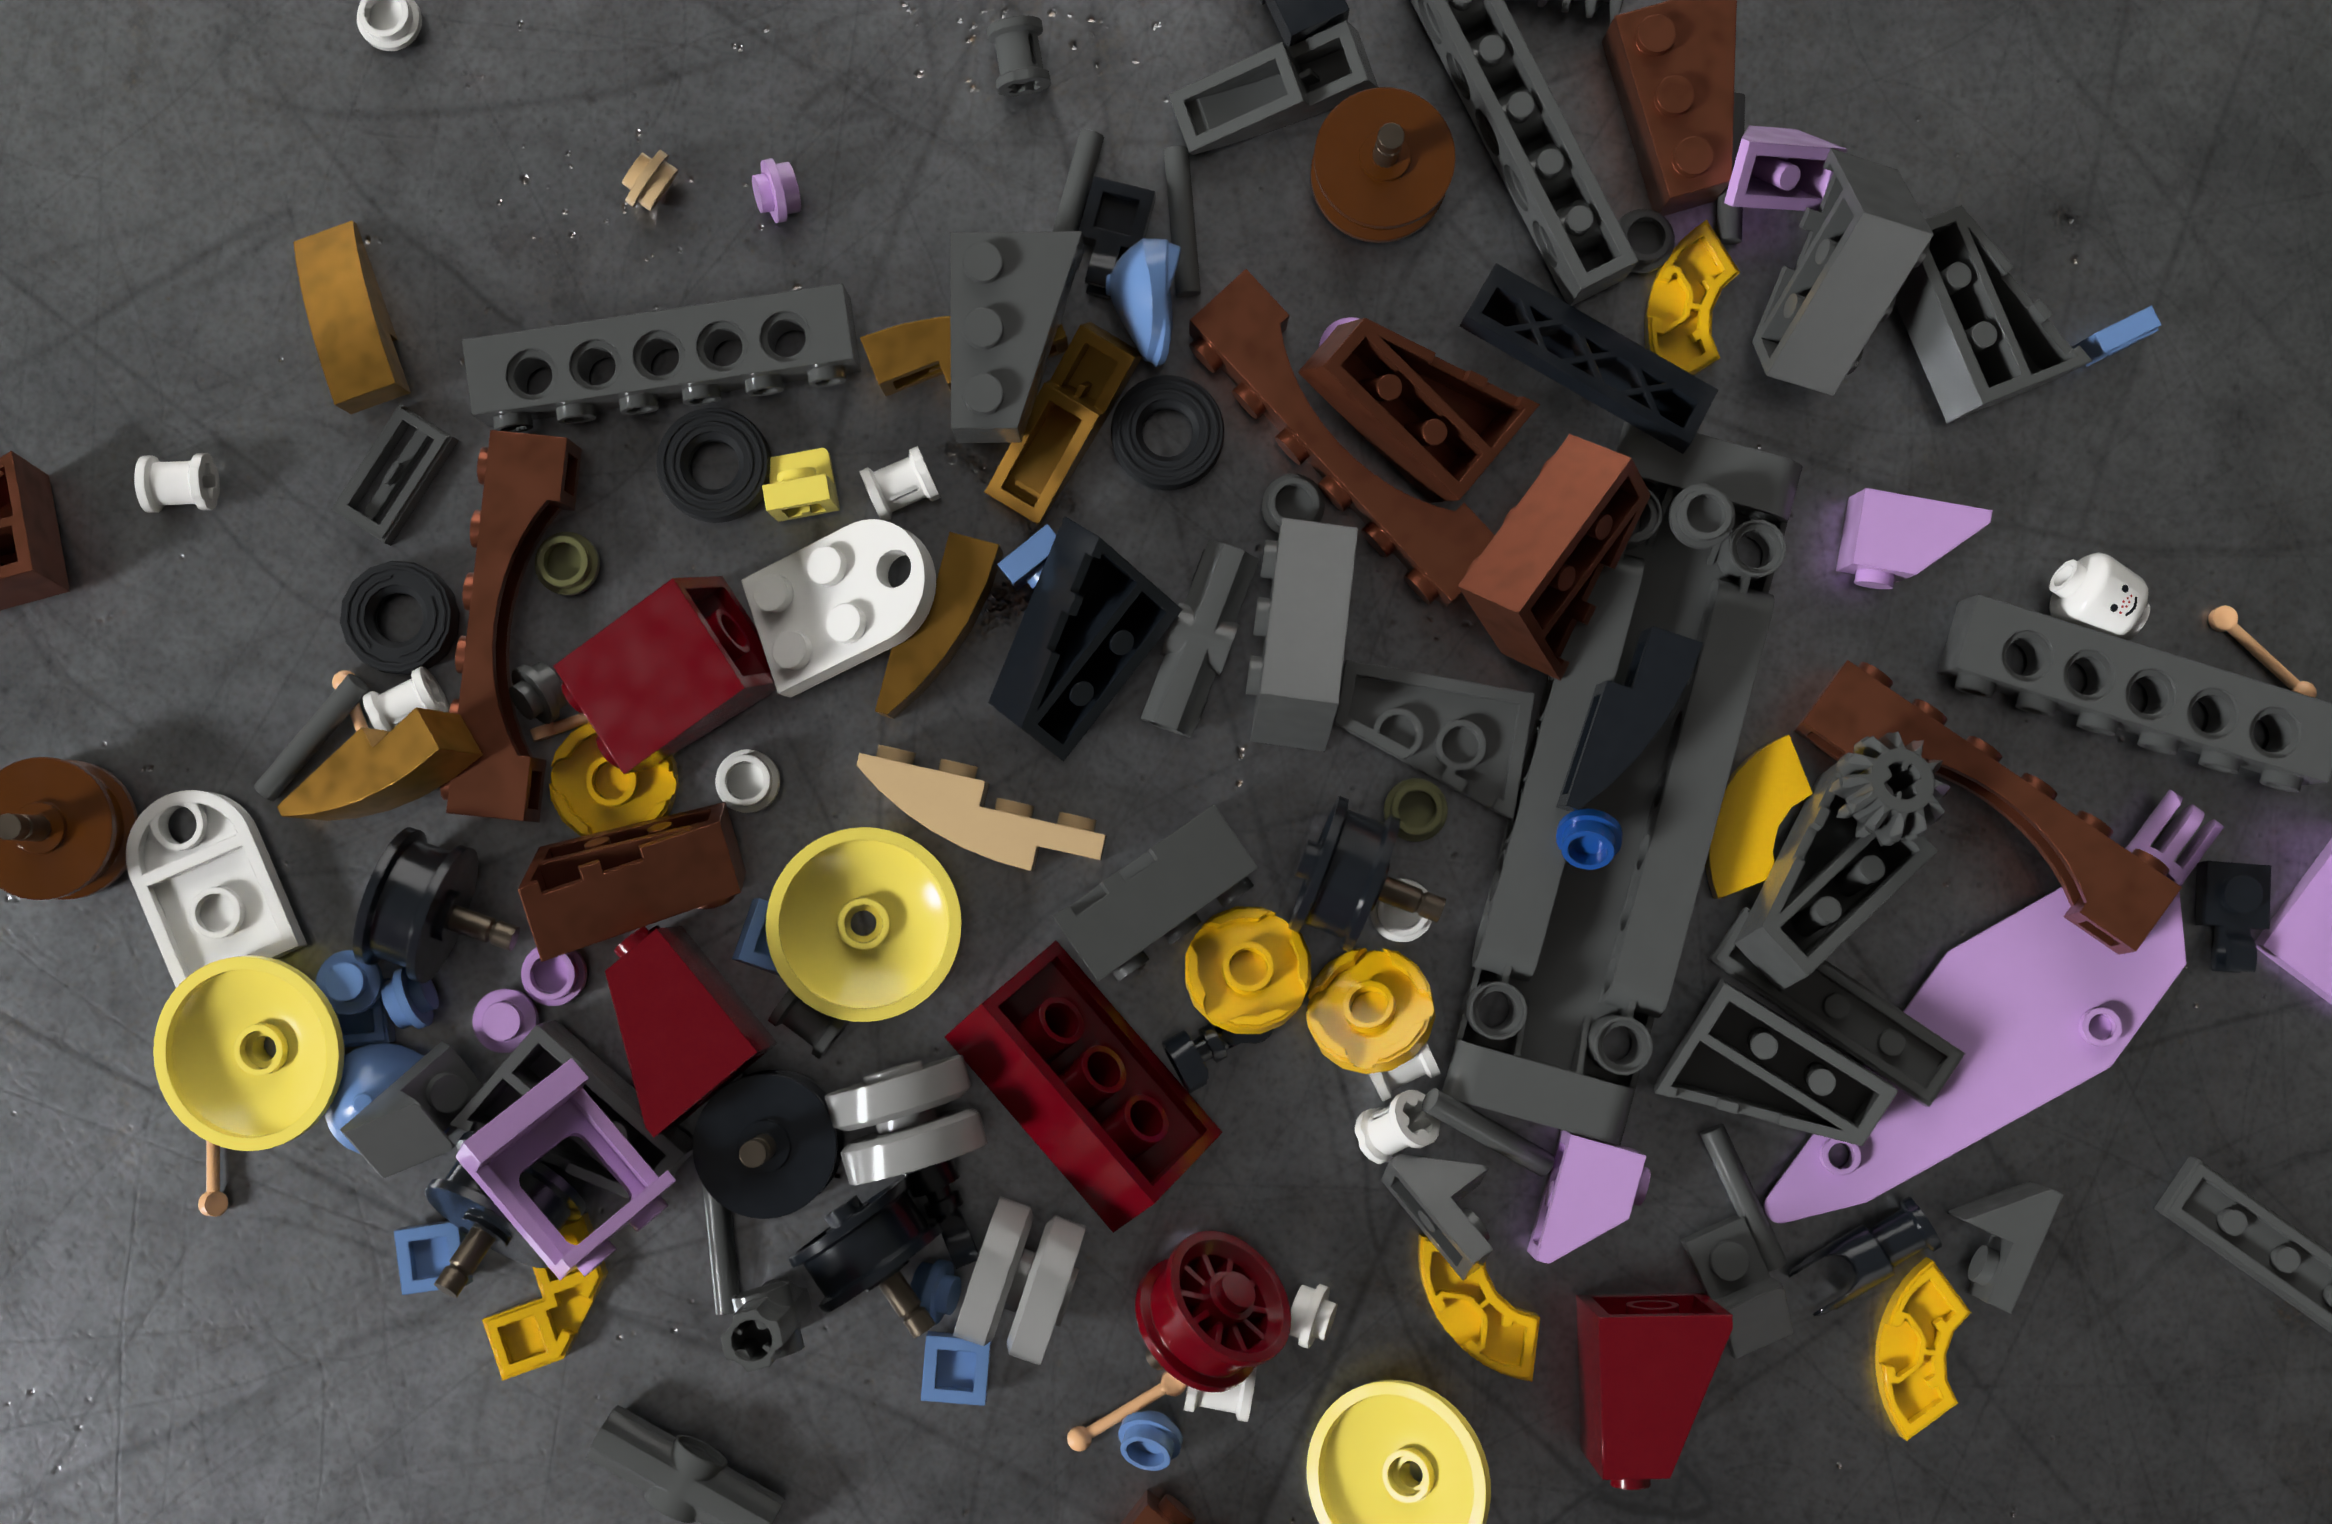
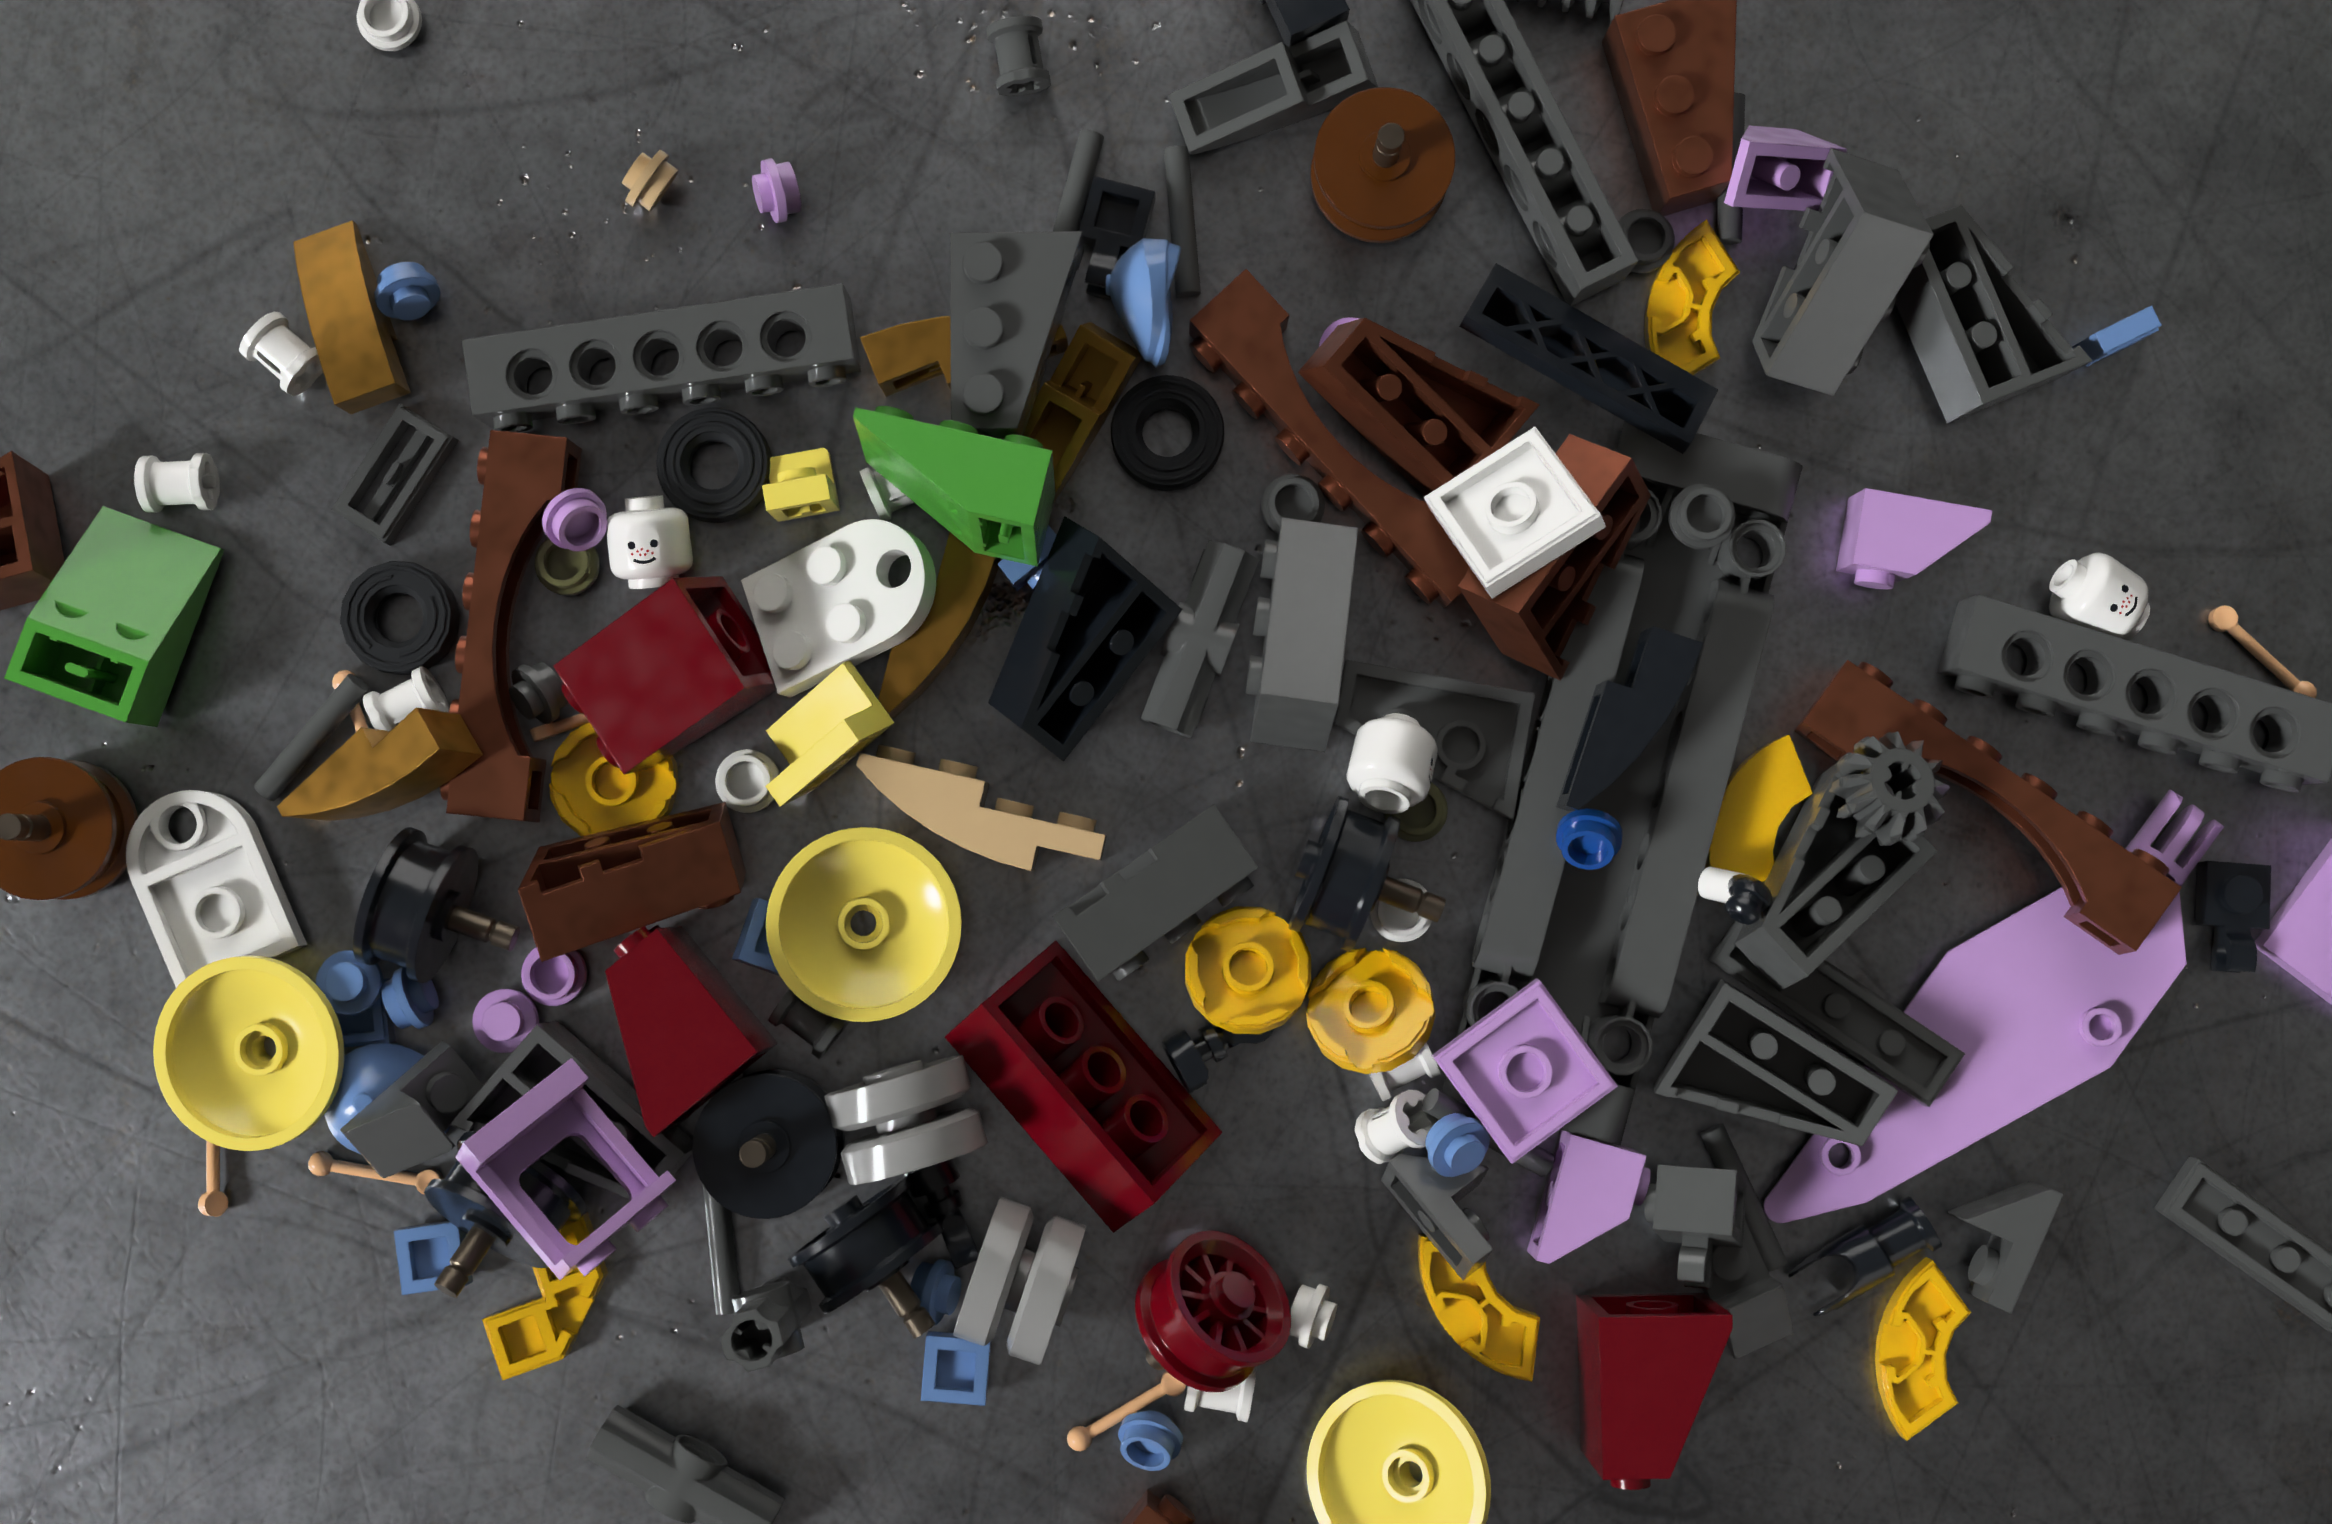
none -> bright green slope [4,506,224,727]
none -> white bush [239,311,323,396]
none -> light nougat hinge [308,1151,444,1195]
none -> medium blue plate [374,262,440,320]
none -> lavender plate [542,488,607,551]
none -> white head [606,495,693,589]
none -> light yellow panel [765,660,894,807]
none -> bright green slope [853,406,1056,567]
none -> white head [1346,713,1438,814]
none -> white tile [1424,427,1606,599]
none -> medium blue plate [1425,1113,1490,1177]
none -> lavender plate [1431,978,1618,1164]
none -> dark grey brick [1644,1165,1747,1289]
none -> black arm [1698,867,1772,925]

